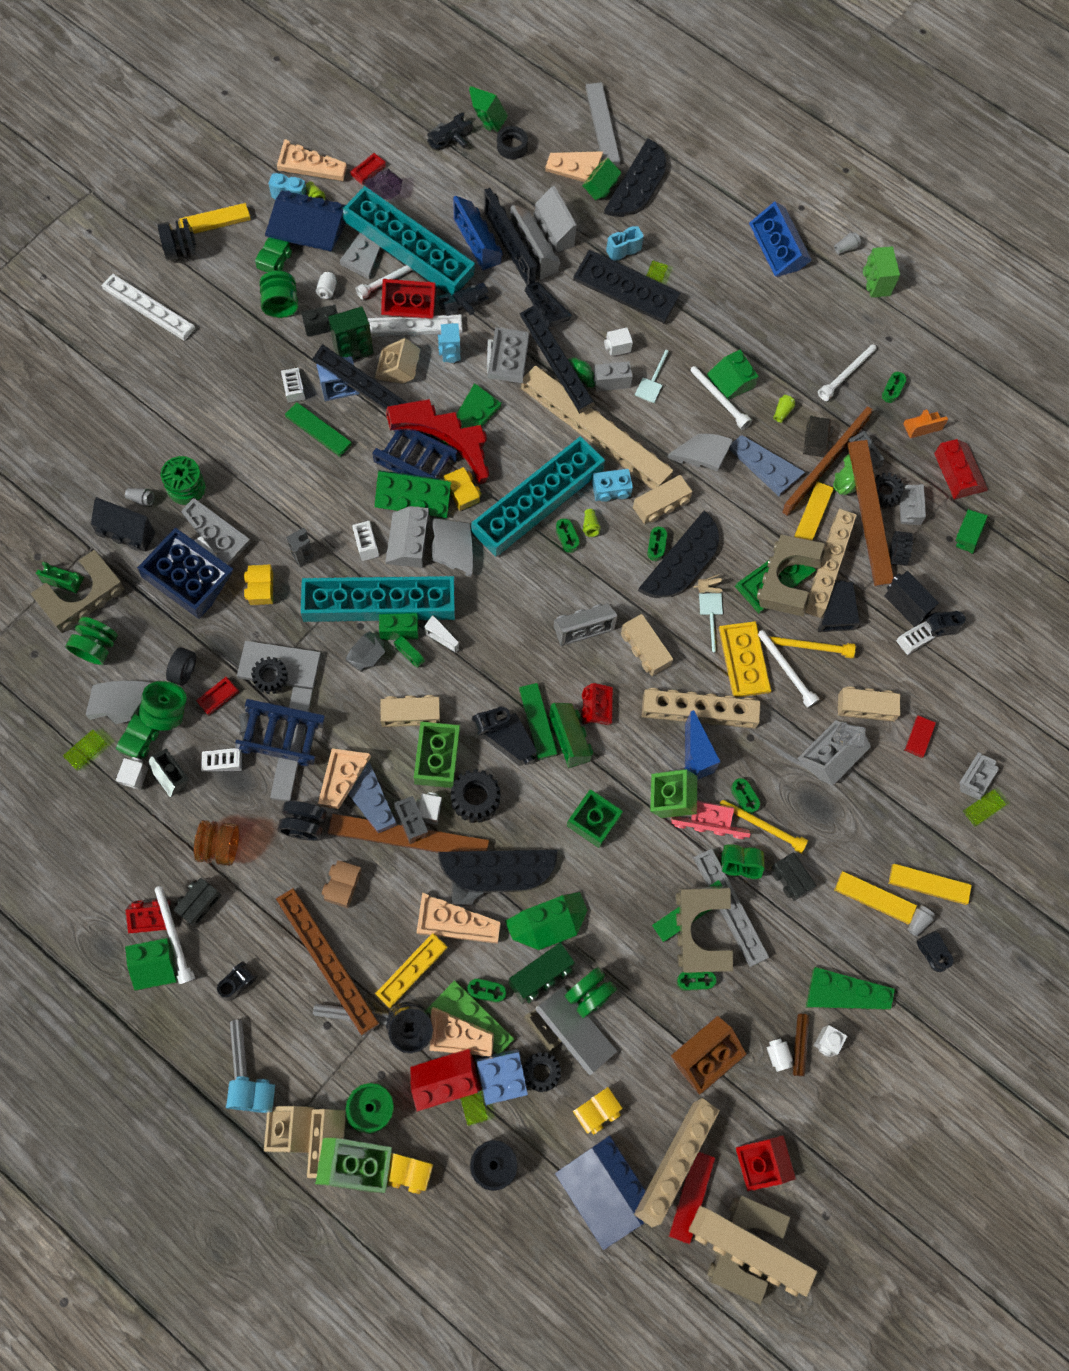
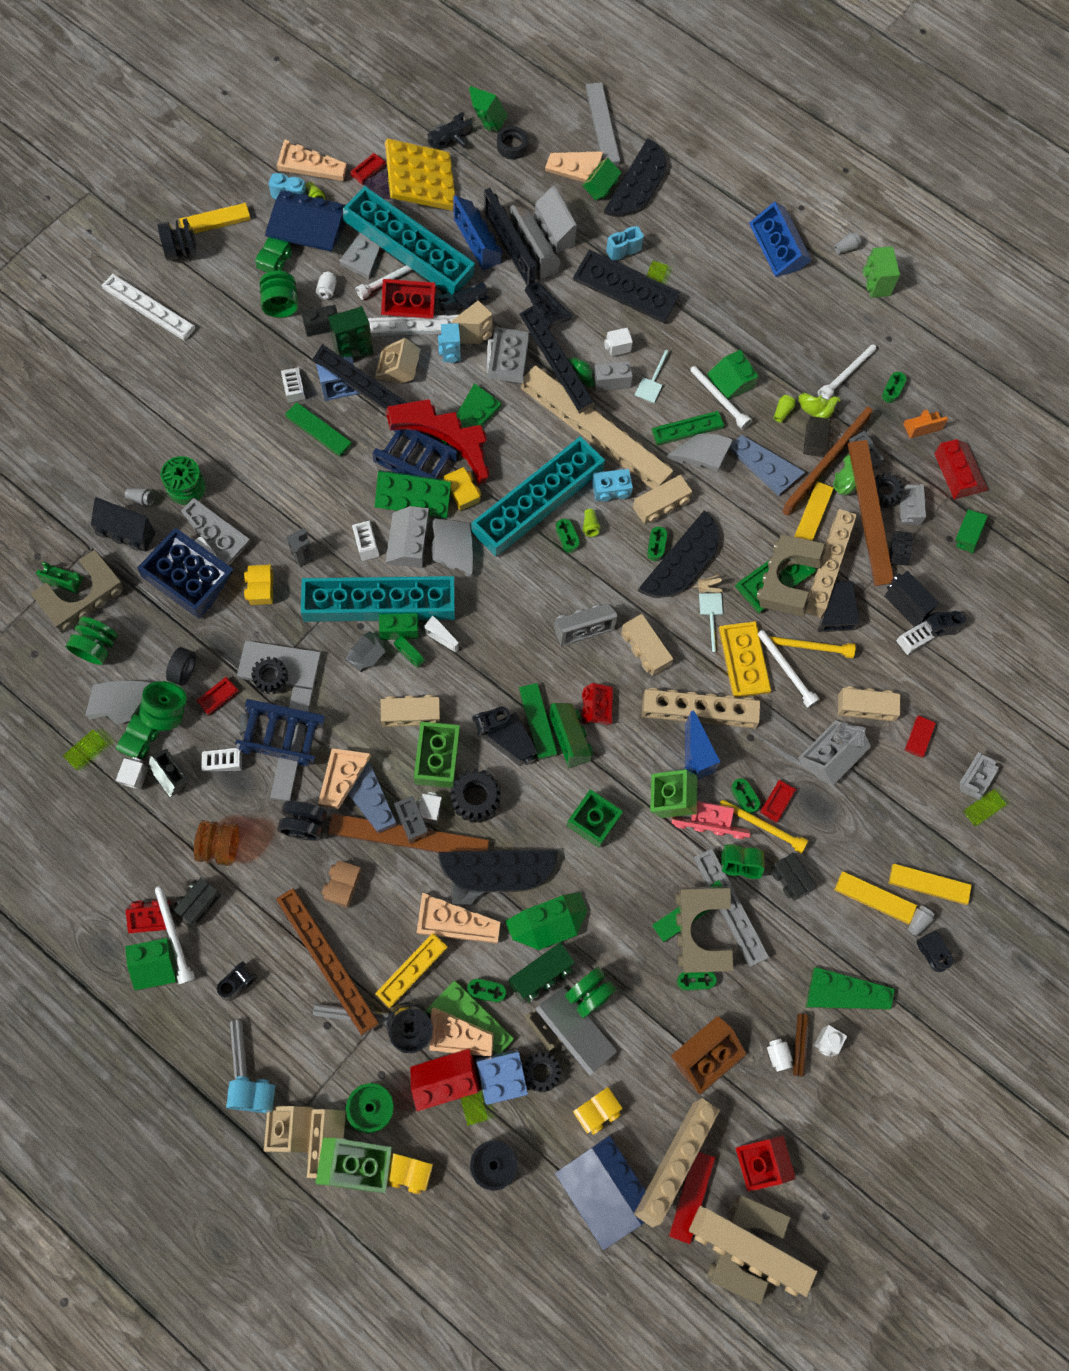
none -> yellow plate [385,138,455,211]
none -> tan slope [452,301,492,344]
none -> green tile [651,411,725,446]
none -> red tile [760,779,796,823]
none -> lime hair [798,393,841,423]

